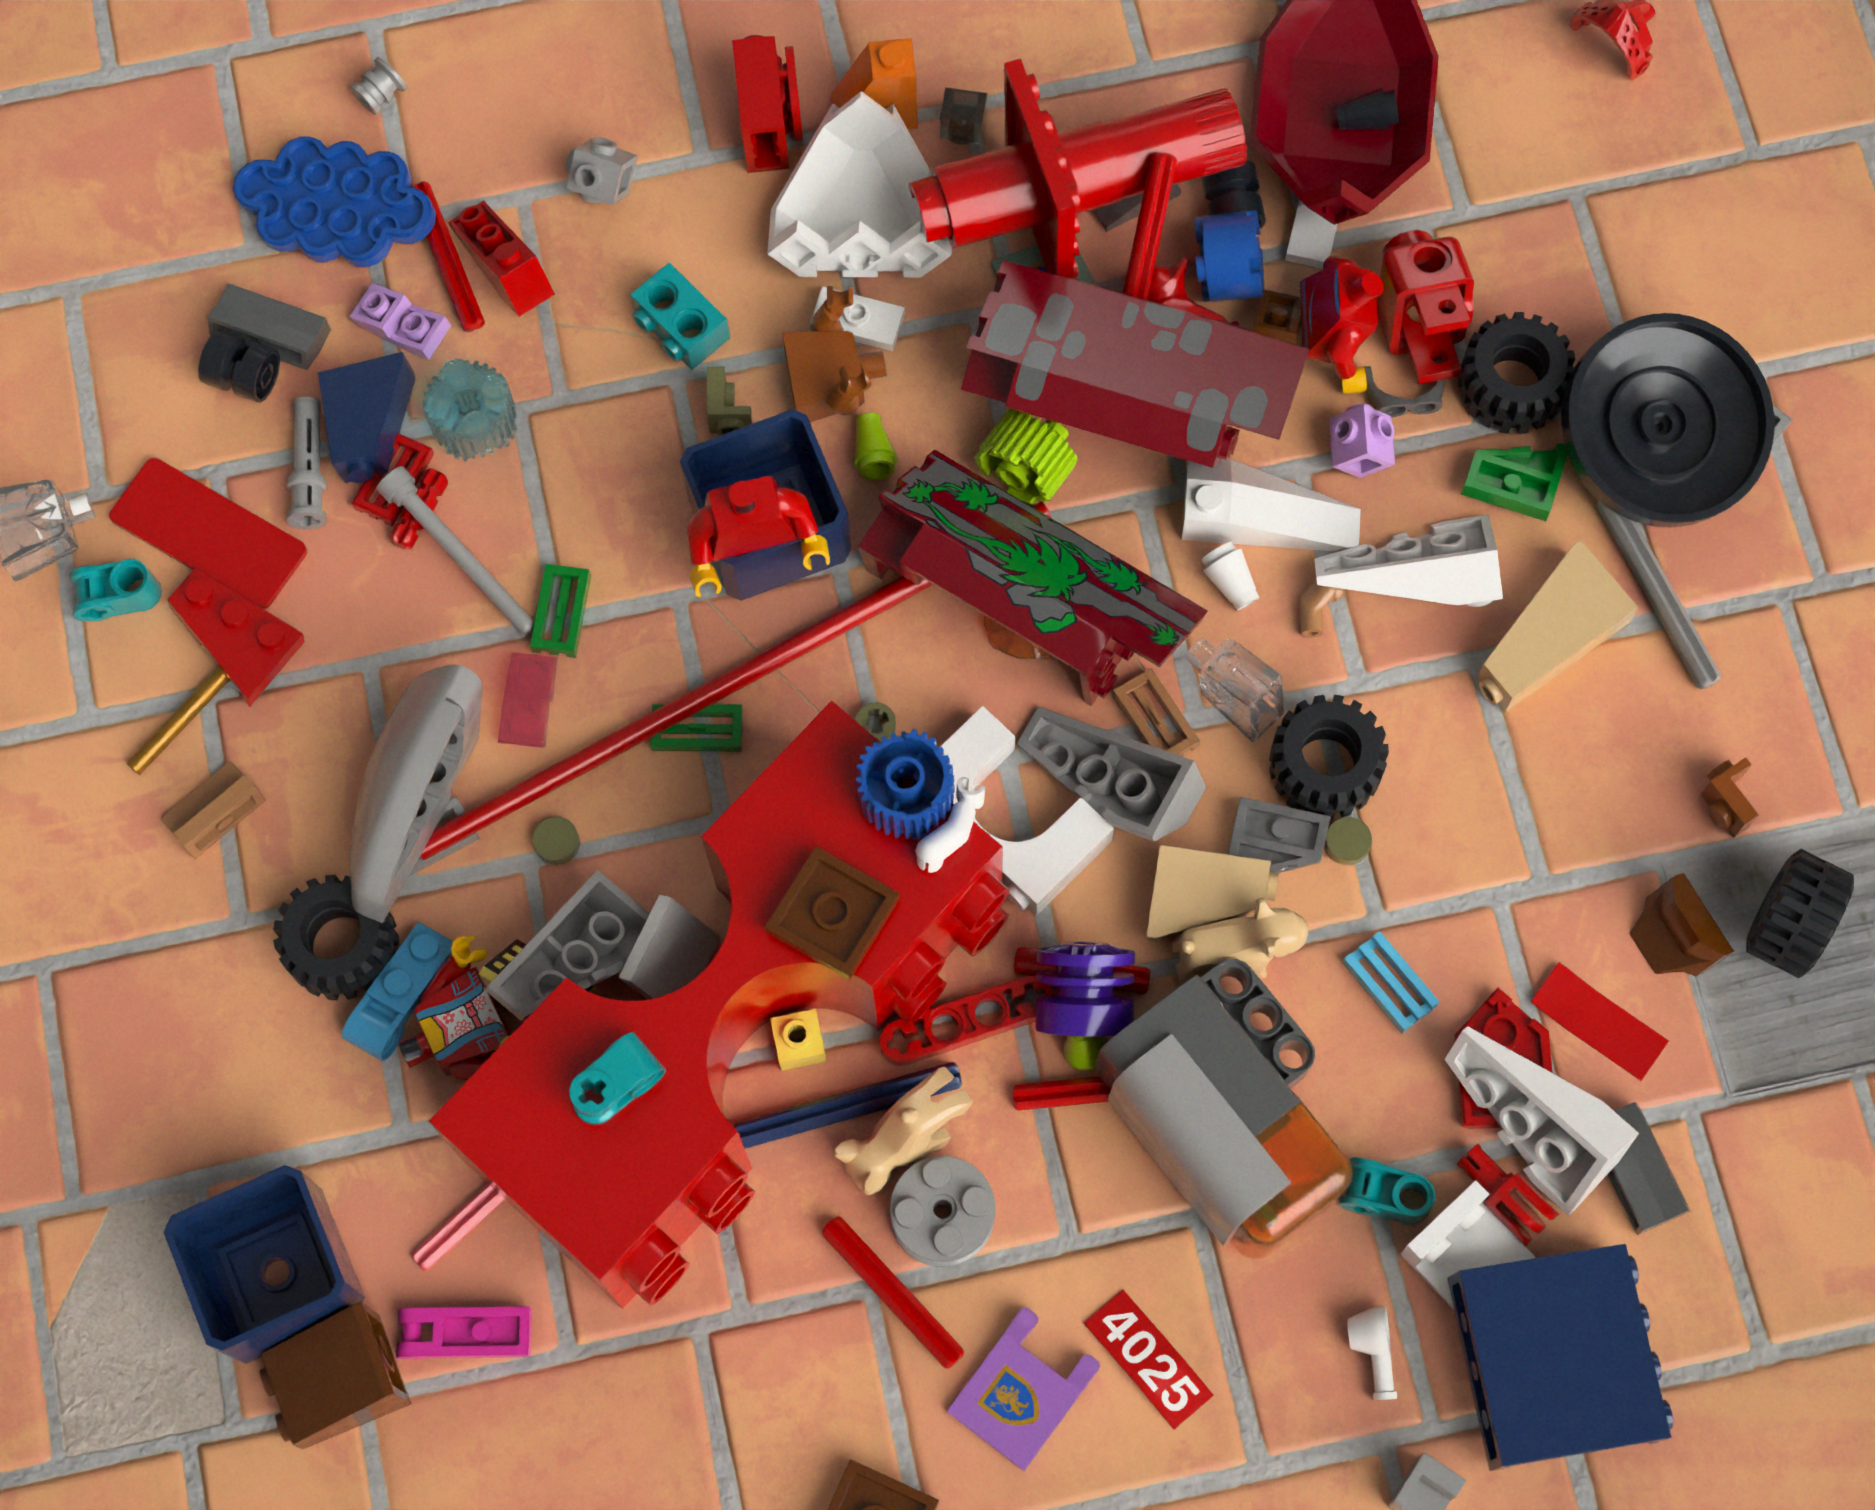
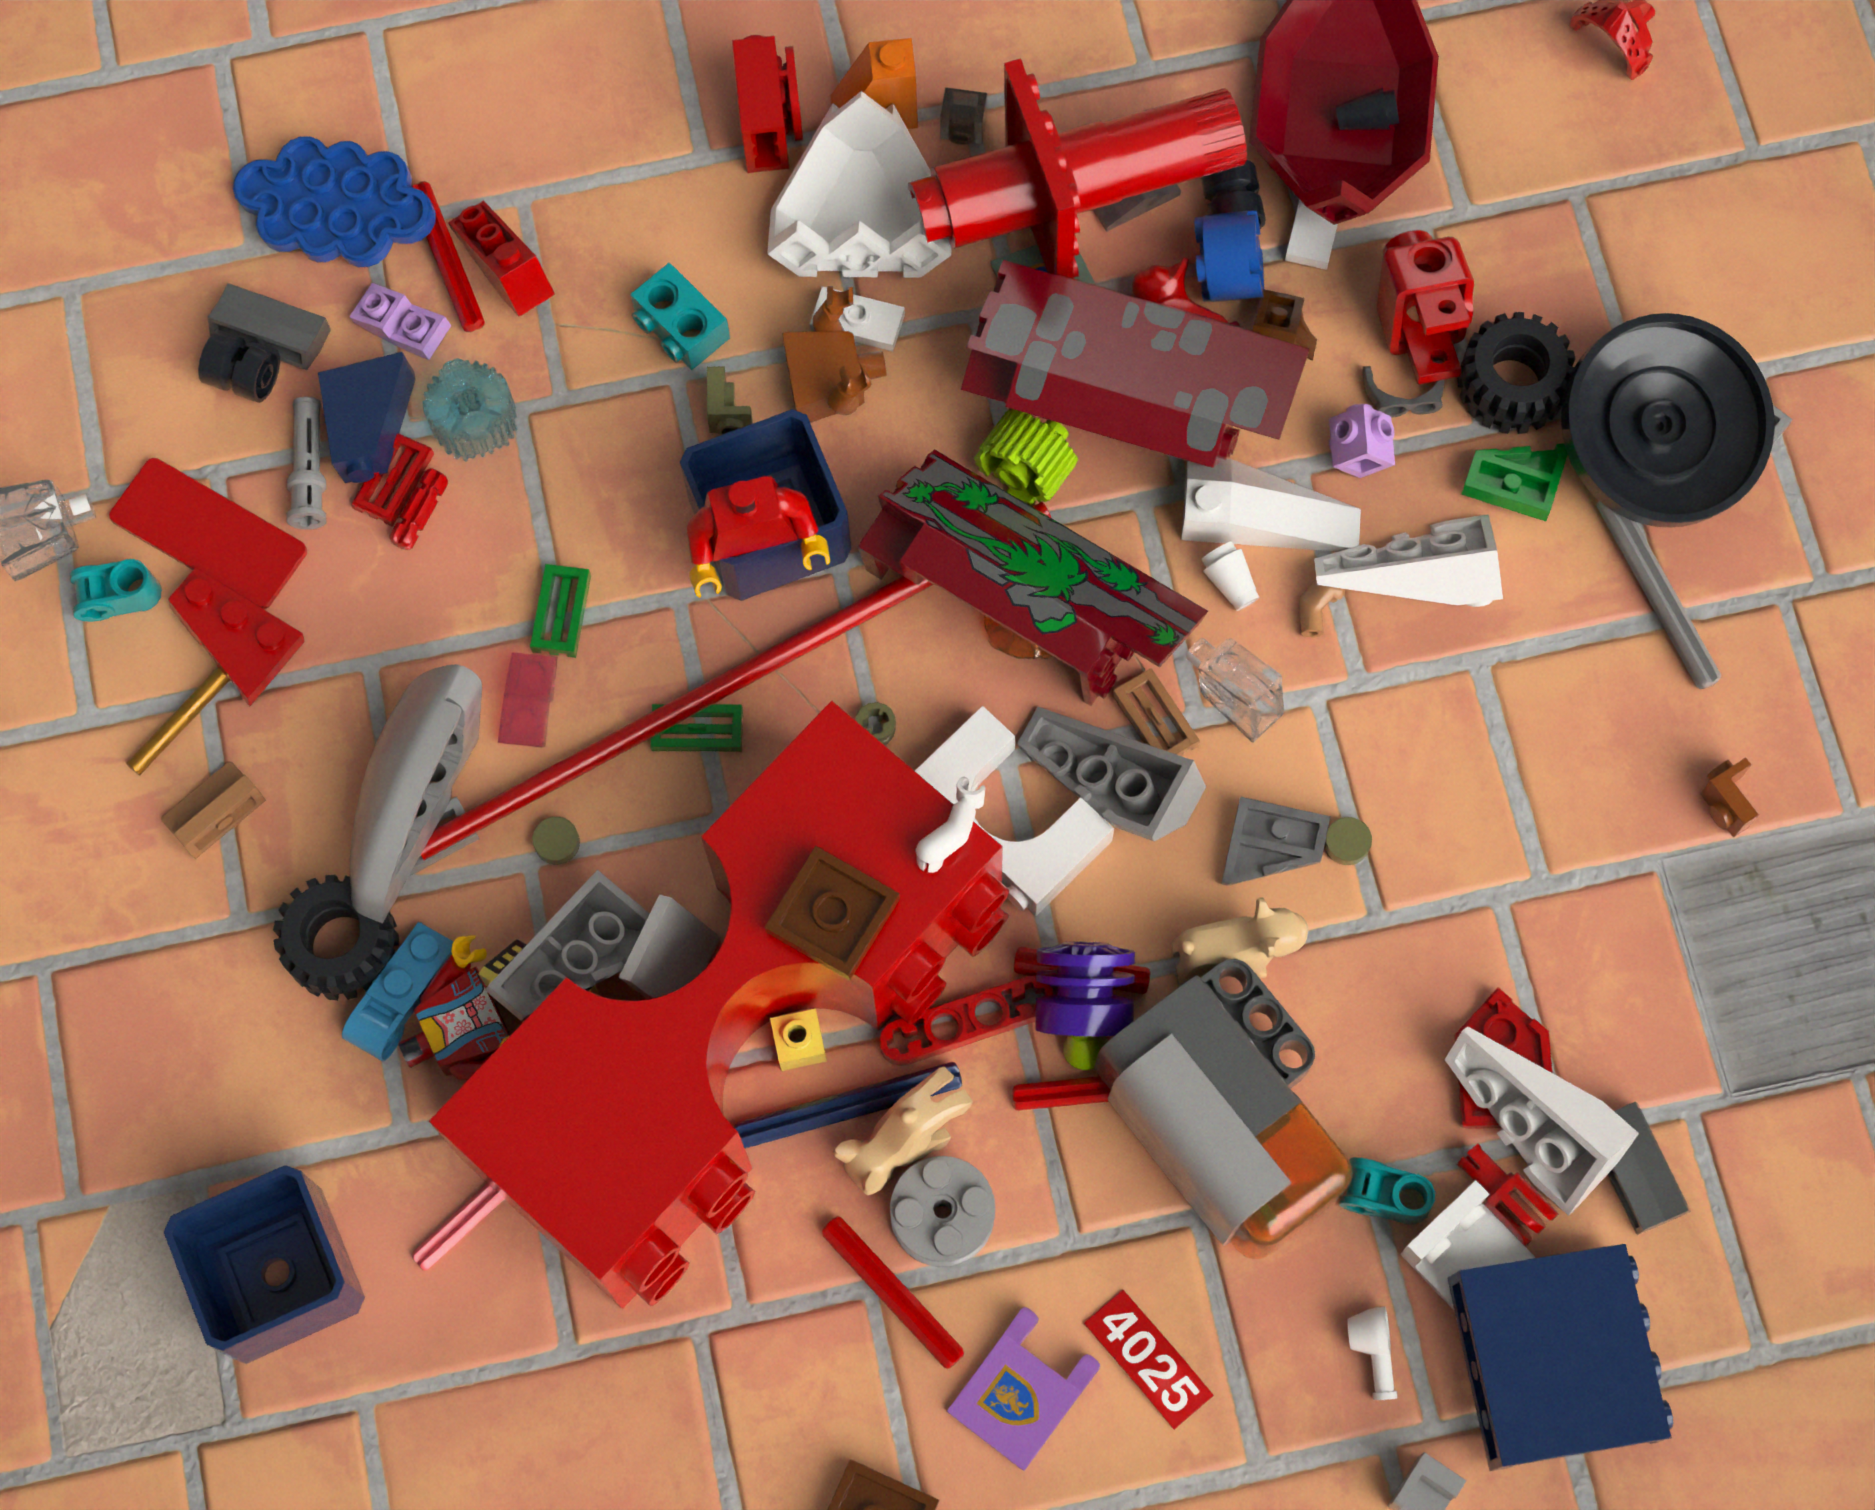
reddish brown slope [259,1302,411,1450] -> none
light grey bush [349,57,407,115] -> none
light grey piece [377,466,534,634] -> none
dark pink plate [396,1306,532,1360] -> none
light grey brick [565,137,637,205] -> none
teal piece [570,1032,666,1125] -> none
lime cone [854,412,898,481] -> none
blue brick [856,729,955,839] -> none
red axle [1123,152,1177,299] -> none
tan slope [1146,845,1279,941] -> none
black tyre [1269,695,1389,820] -> none
red torso [1299,255,1384,394] -> none
medium azure tile [1342,931,1440,1034] -> none
tan slope [1477,540,1639,713] -> none
red sticker [1531,962,1669,1081] -> none
reddish brown slope [1630,873,1734,976] -> none
black tyre [1746,849,1854,978] -> none

